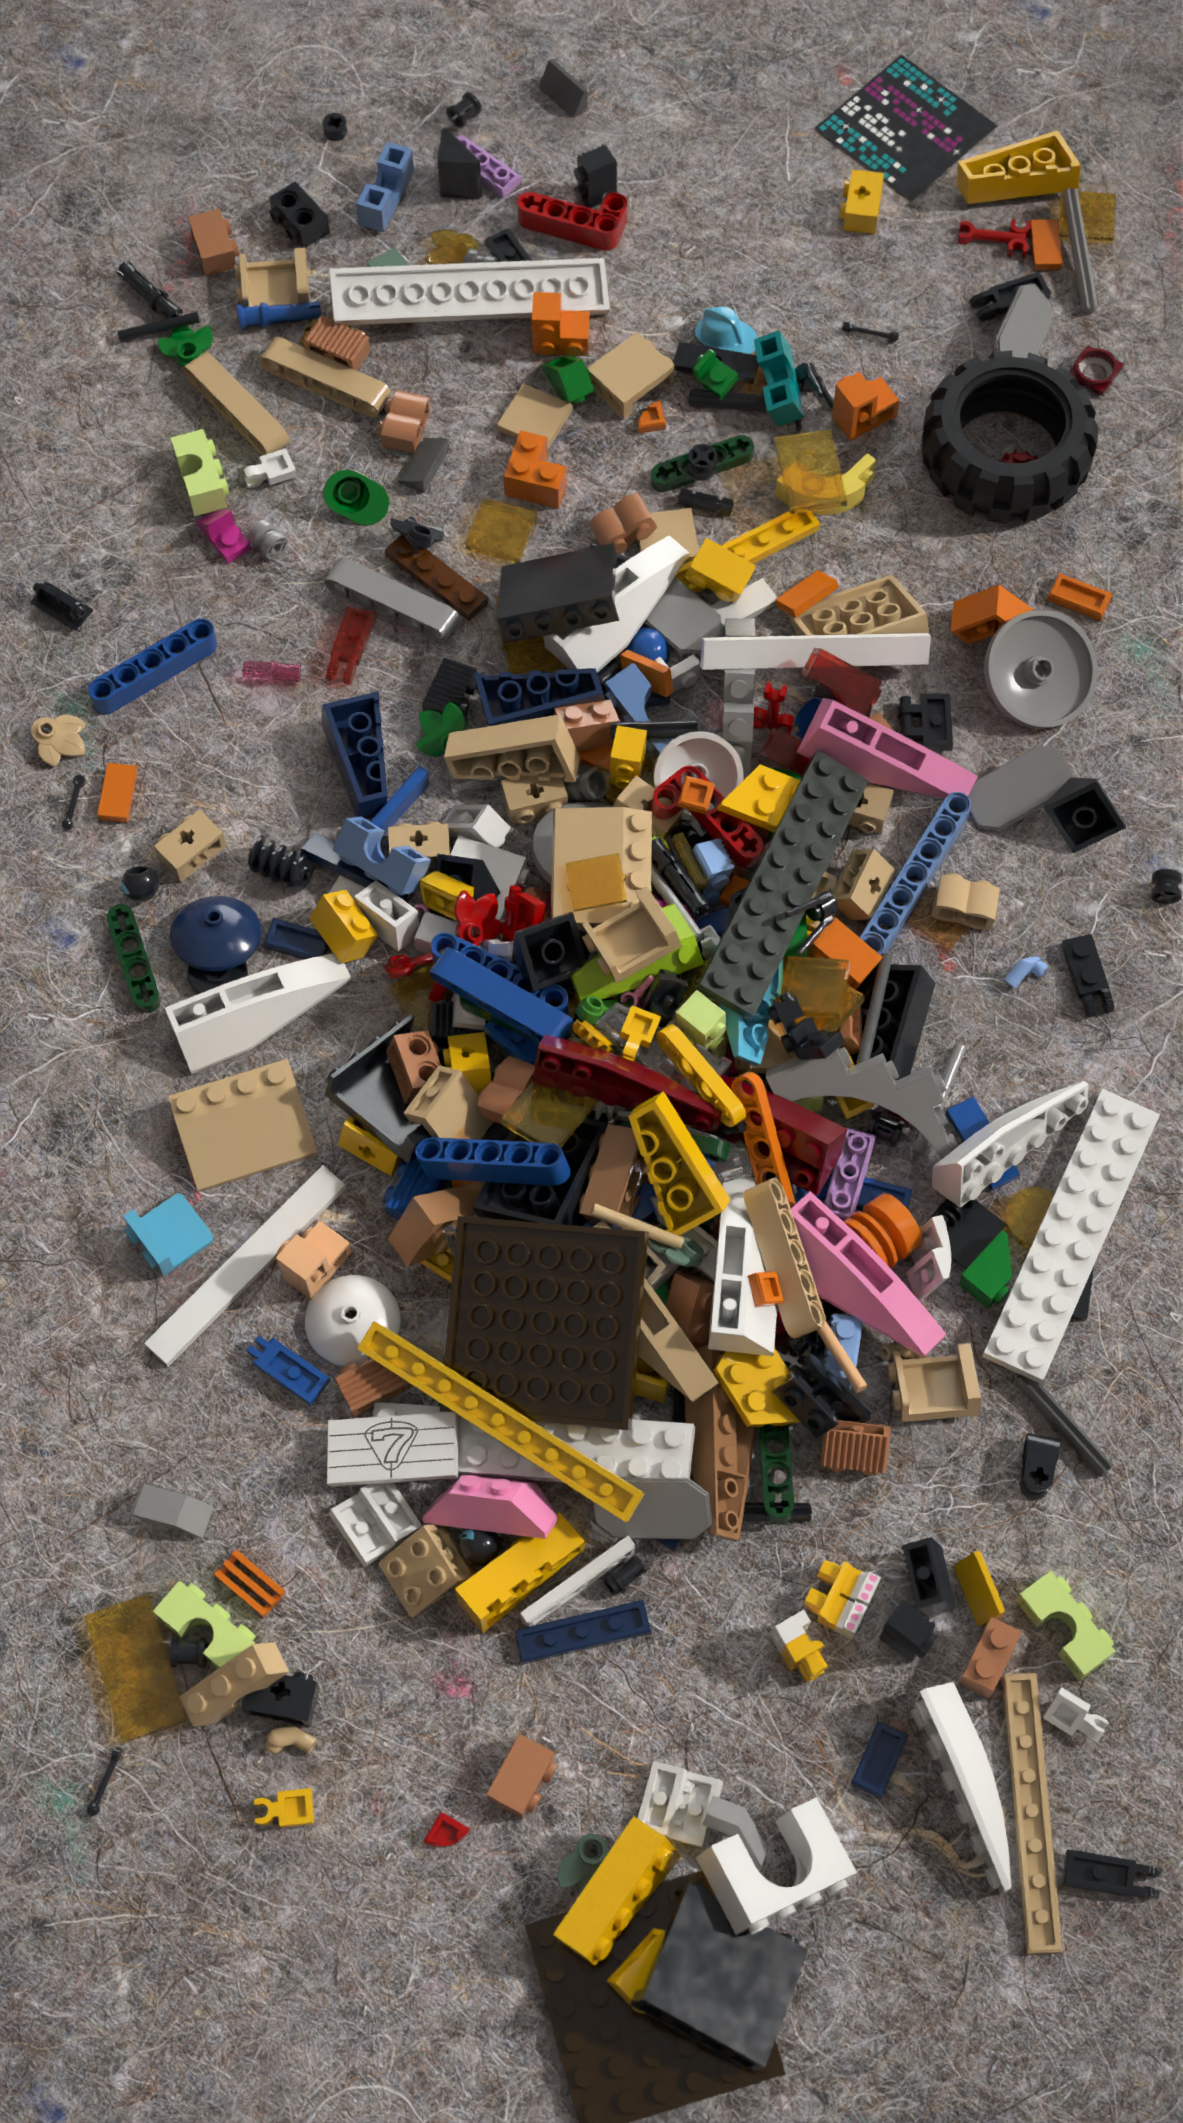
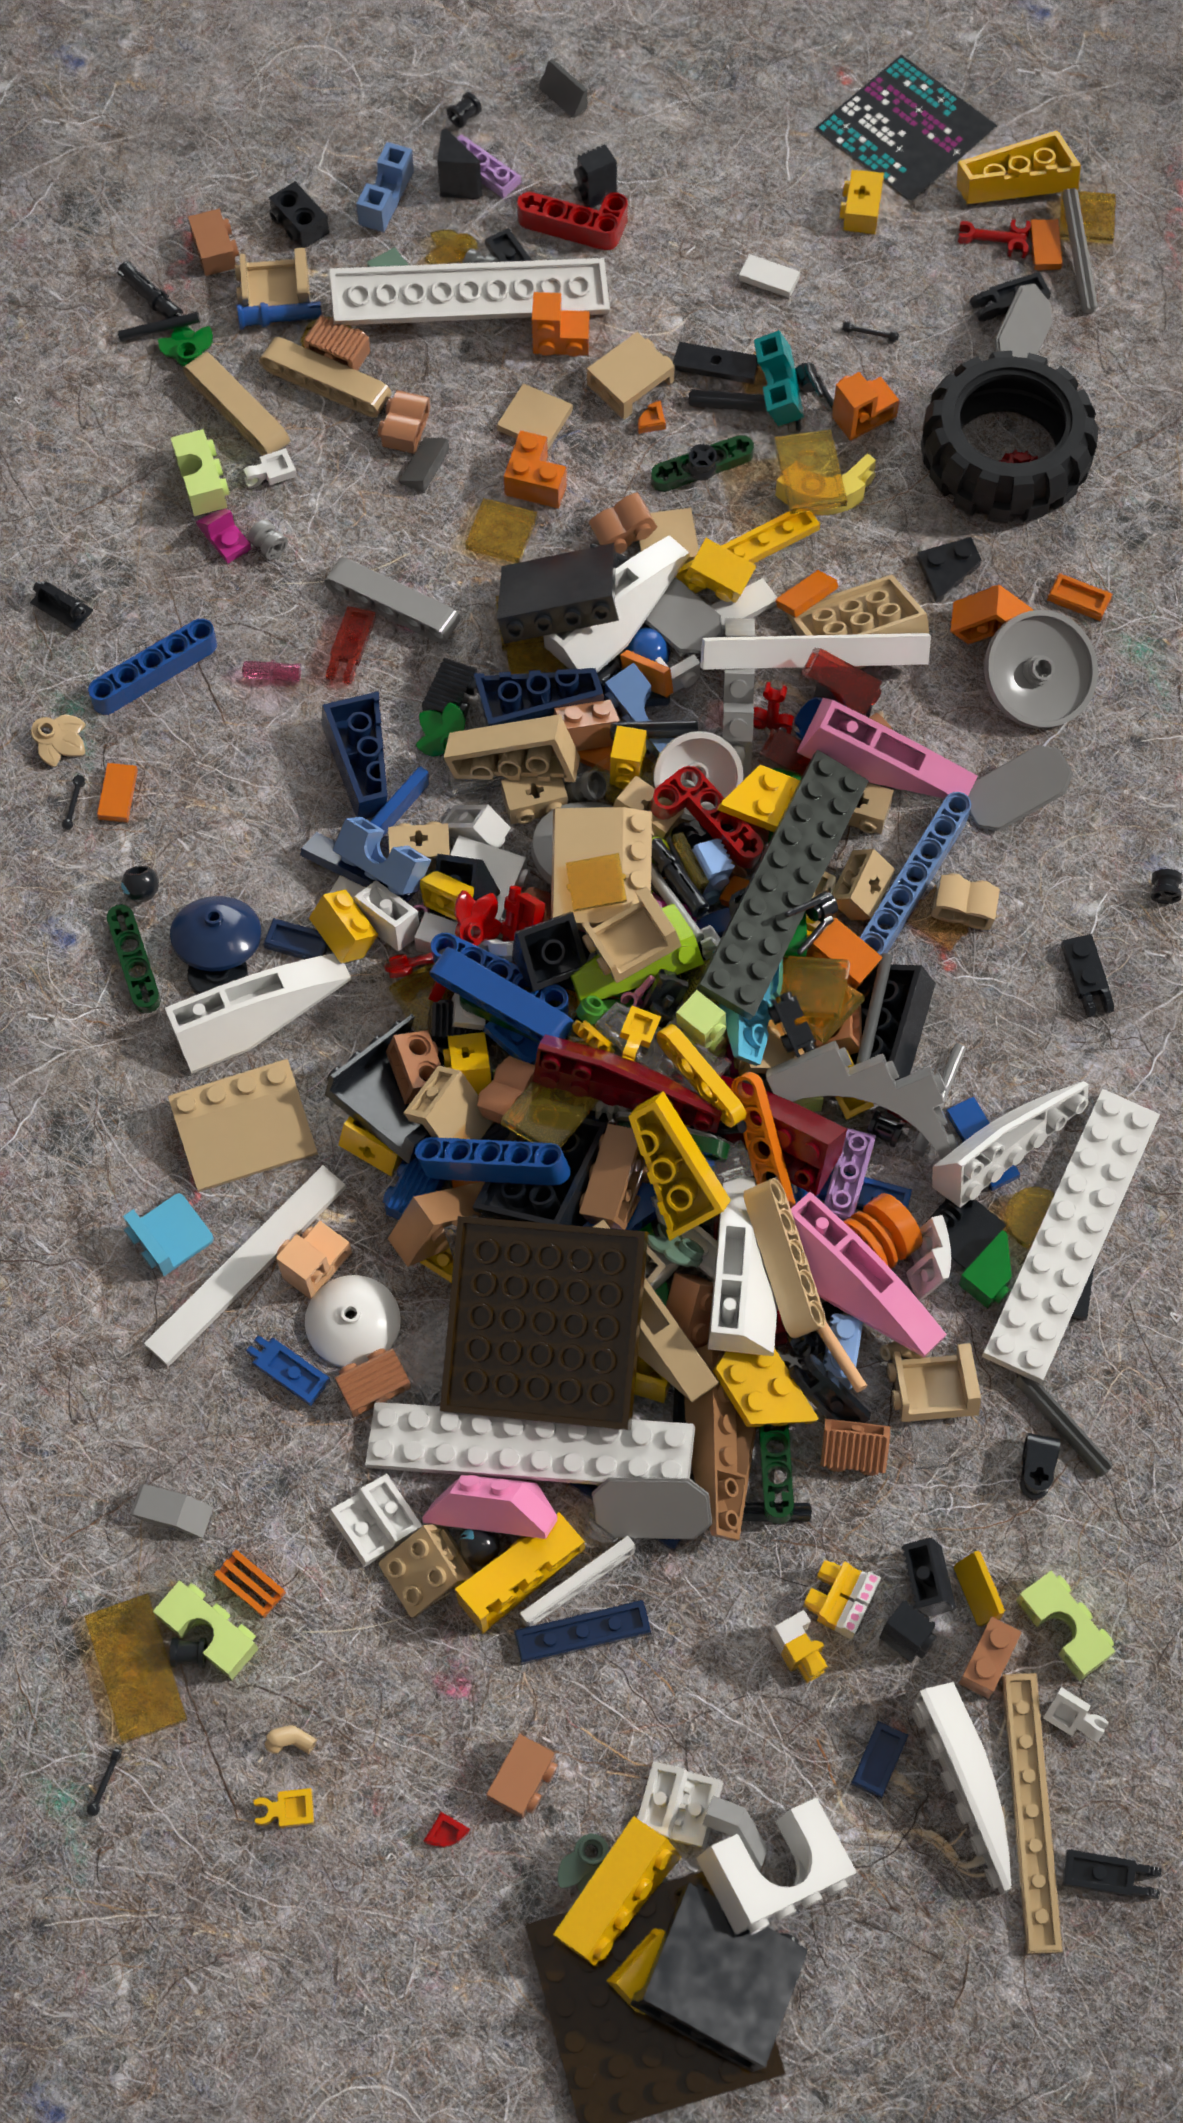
tan brick [154,809,226,882] -> none
tan arch [179,1642,289,1727] -> none
black brick [242,1672,320,1727] -> none
black piece [248,835,315,893] -> none
black bush [323,113,348,141] -> none
green piece [323,470,389,525] -> none
white tile [327,1412,458,1487] -> none
yellow plate [357,1321,645,1522] -> none
reddish brown plate [385,534,489,621] -> none
black plate [390,516,444,550] -> none
green slope [540,355,594,404] -> none
tan bar [590,1203,684,1250] -> none
black pin [603,1555,647,1596] -> none
orange tile [677,775,715,814] -> none
black axle [678,489,734,516] -> none
green bracket [693,349,739,400] -> none
medium azure piece [695,306,758,354] -> none
orange tile [748,1271,784,1307] -> none
black hinge [772,1371,839,1438] -> none
black bracket [788,1017,845,1059] -> none
black plate [897,694,953,751] -> none
light blue arm [1004,956,1048,989] -> none
black slope [1043,777,1126,853] -> none
dark red piece [1069,345,1124,396] -> none
none -> white tile [739,254,800,298]
none -> black wing [917,537,981,603]

